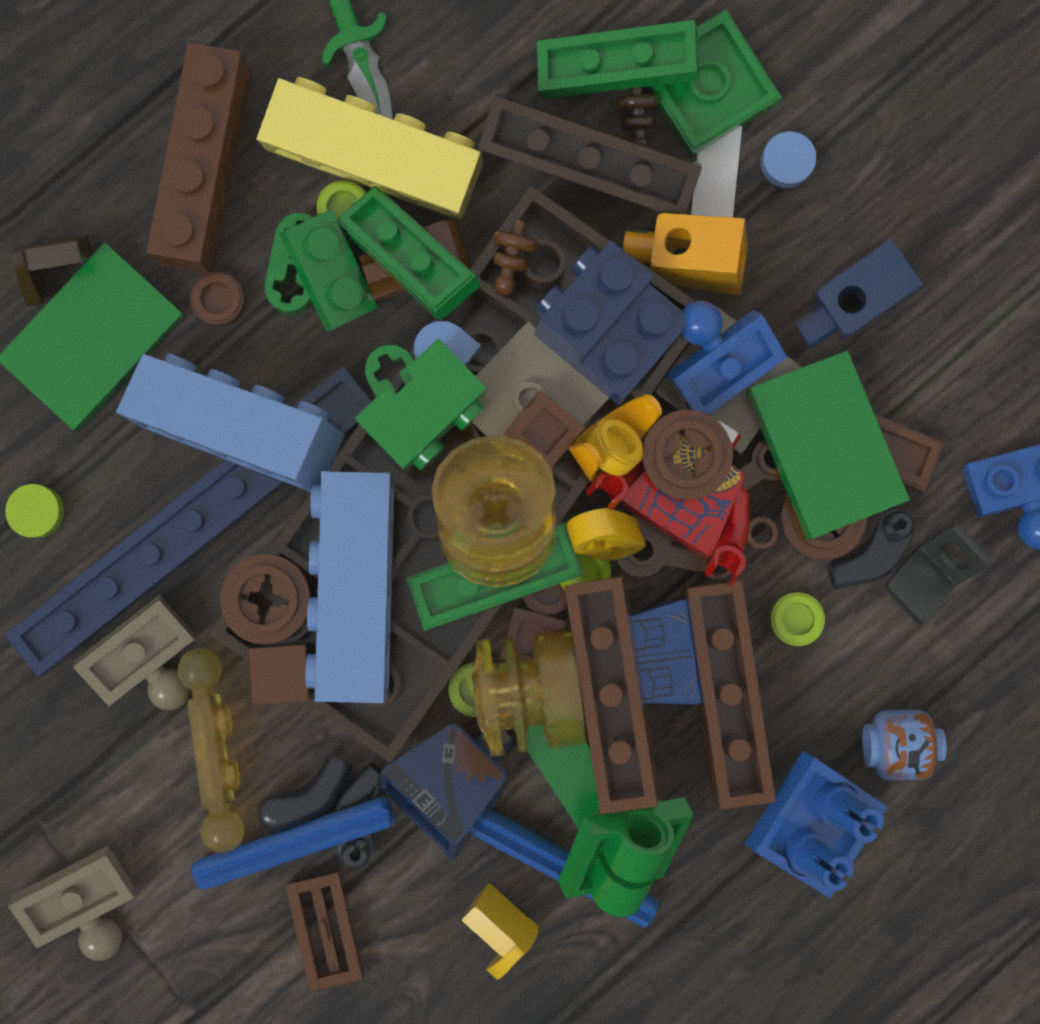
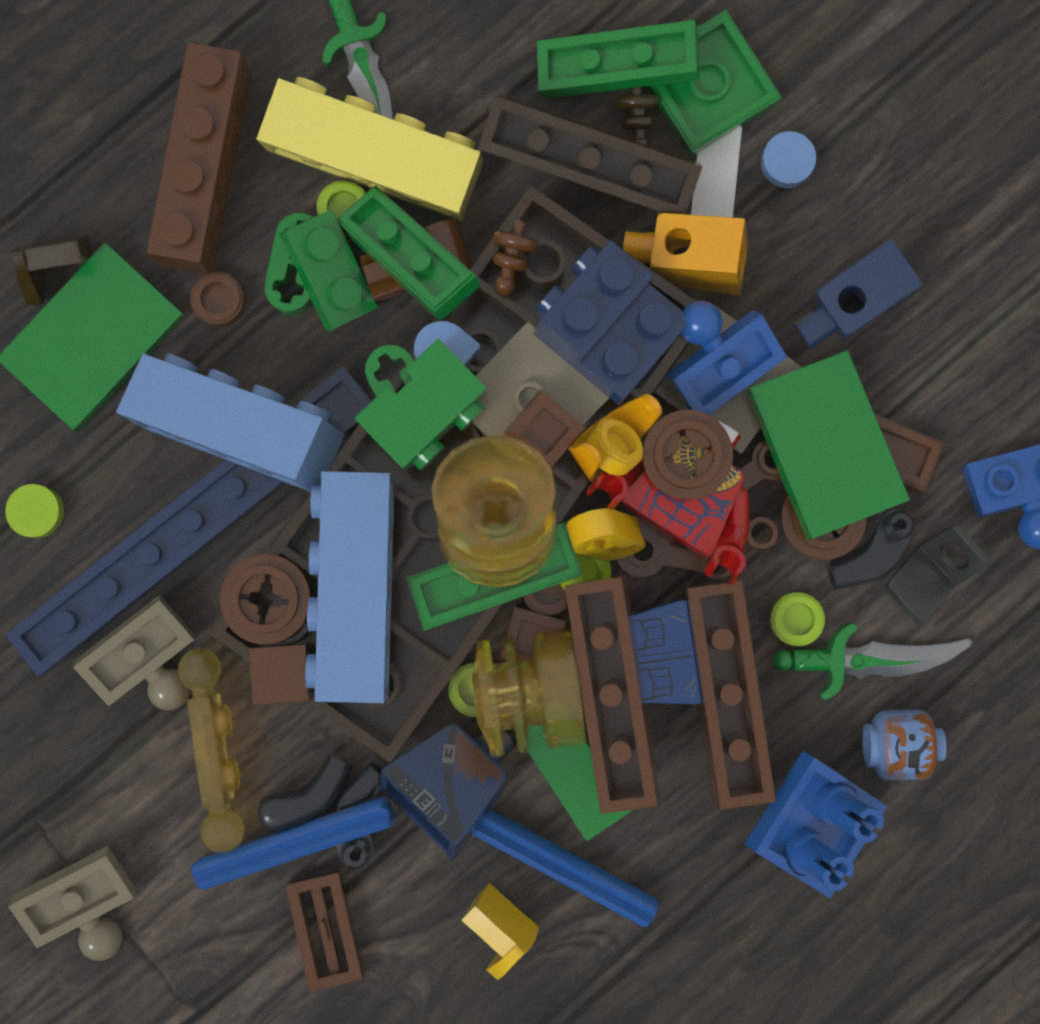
green plate [558,797,694,917] -> none
none -> piece [773,622,973,700]

